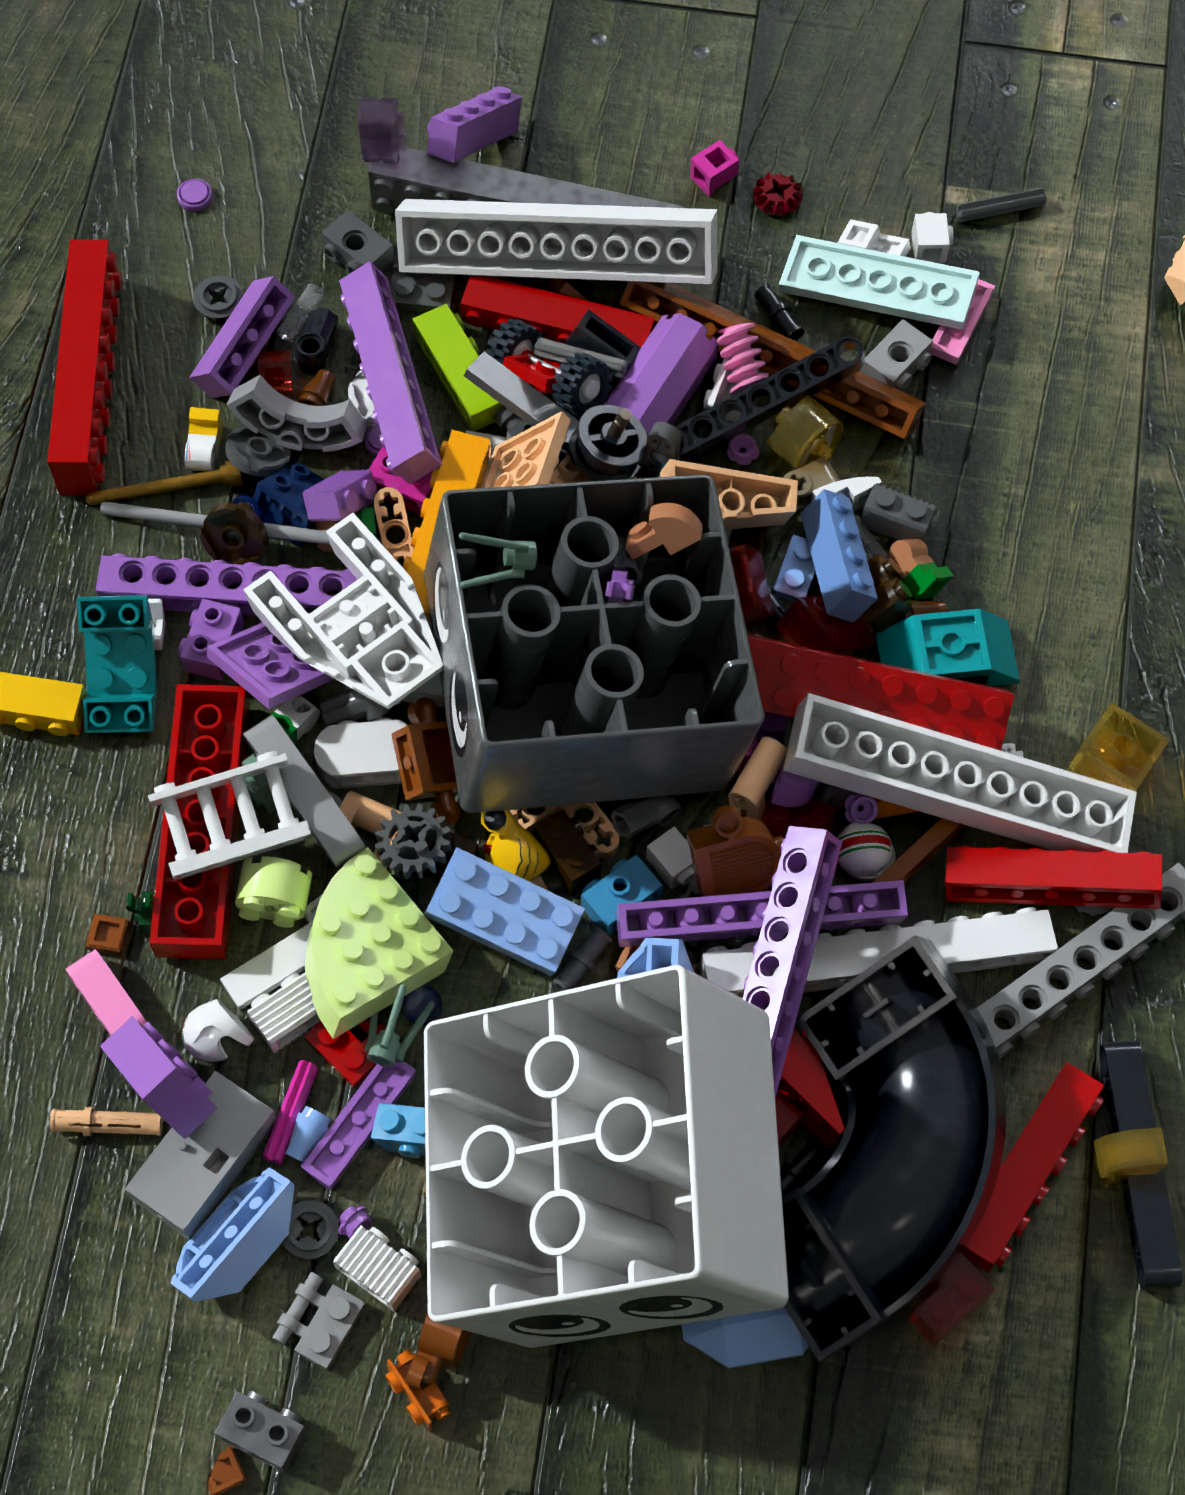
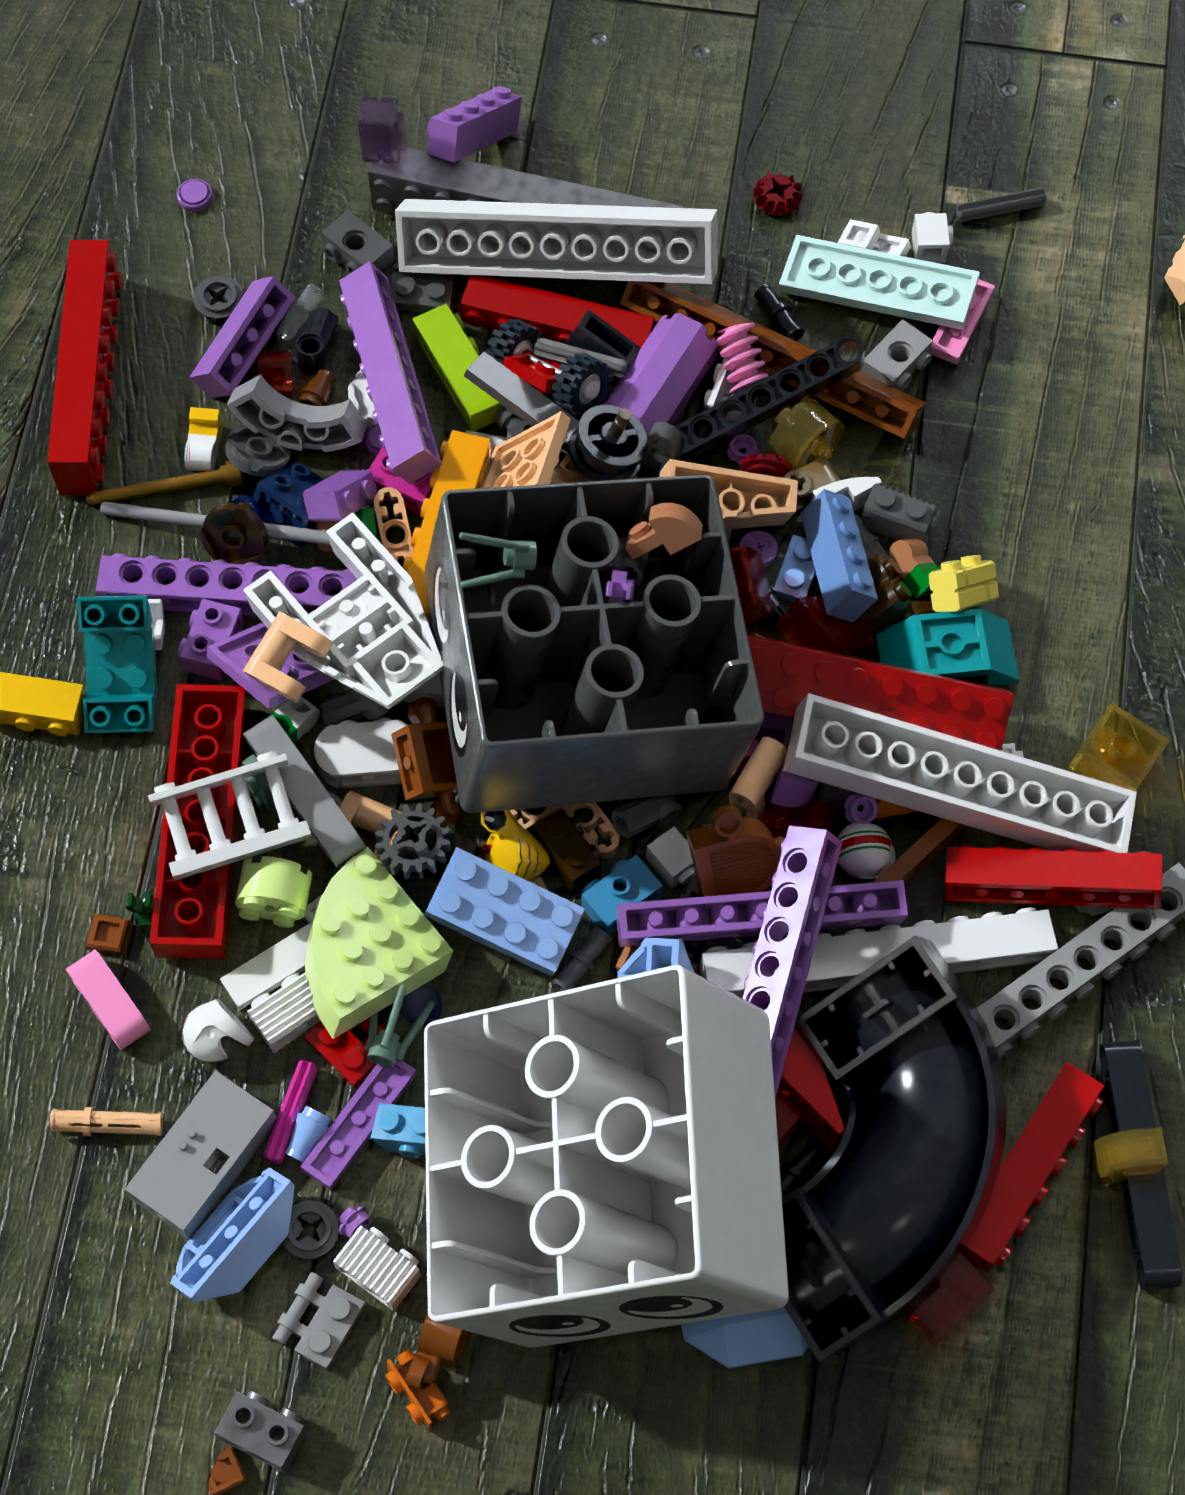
medium lavender brick [100,1016,218,1139] -> none
dark orange tile [548,278,588,301] -> none
dark pink brick [690,140,739,197] -> none
none -> light nougat connector [243,612,334,703]
none -> dark red gear [739,452,792,478]
none -> medium lavender piece [739,531,778,567]
none -> light yellow brick [929,555,999,612]

